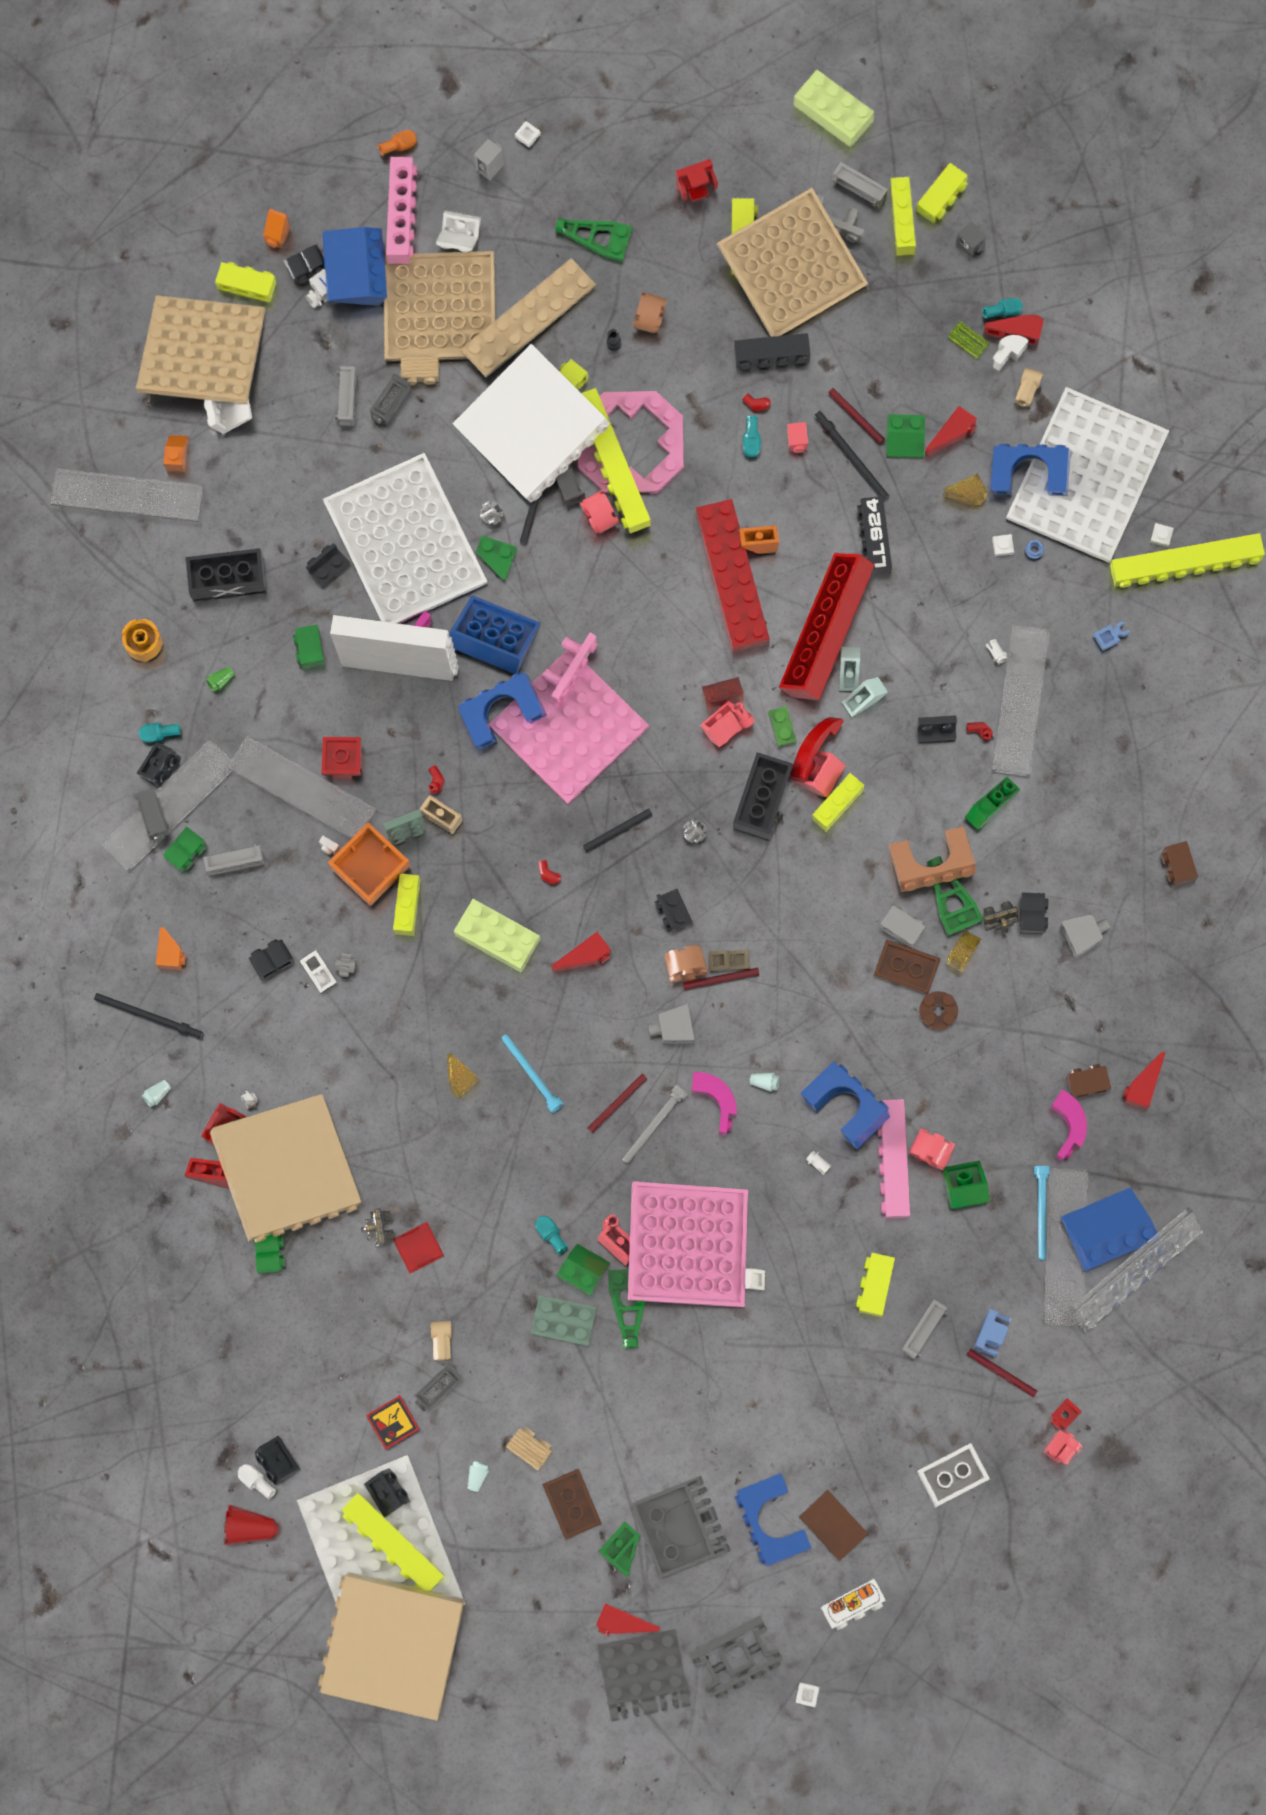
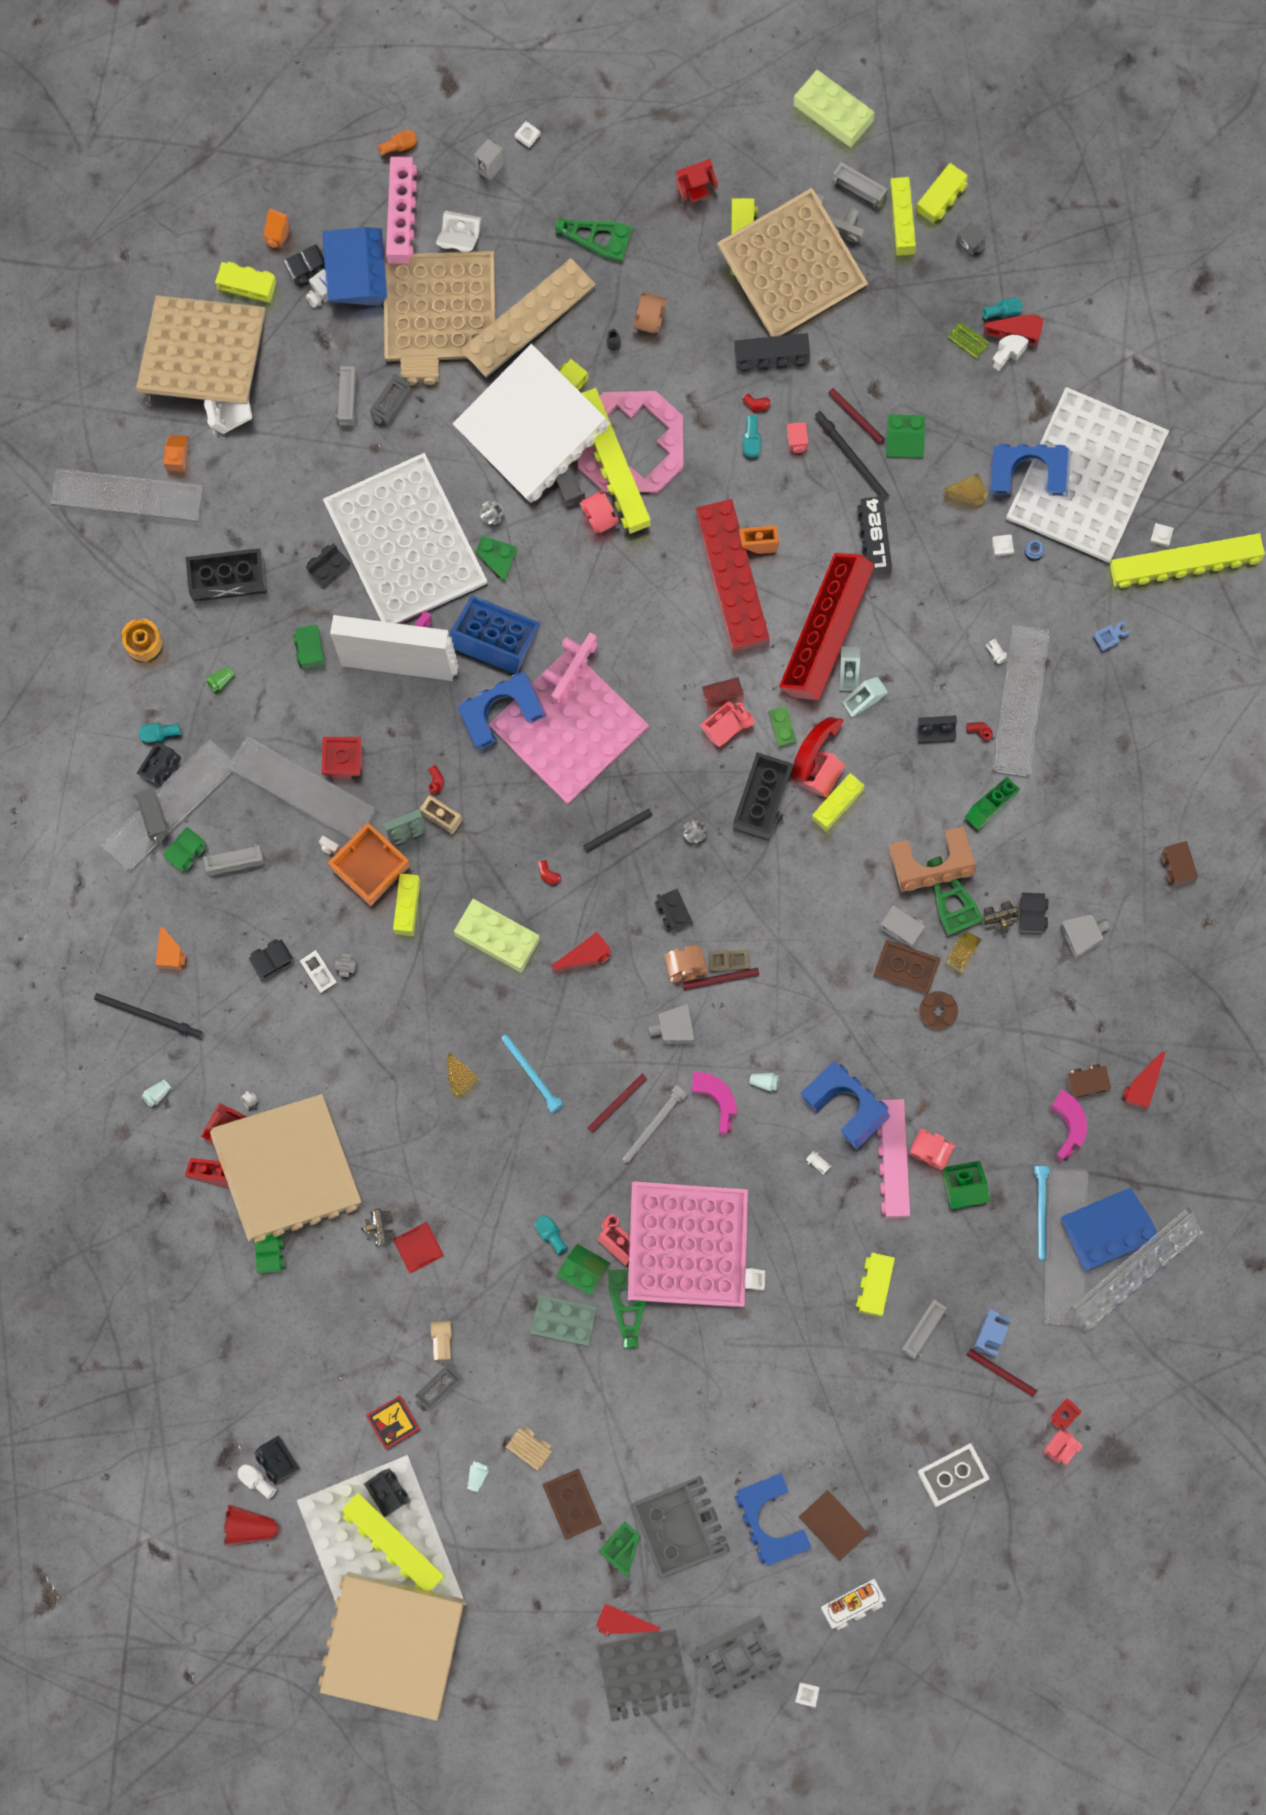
black bar [520,497,540,544] -> none
red slope [925,406,977,456] -> none
tan piece [1015,367,1043,407] -> none

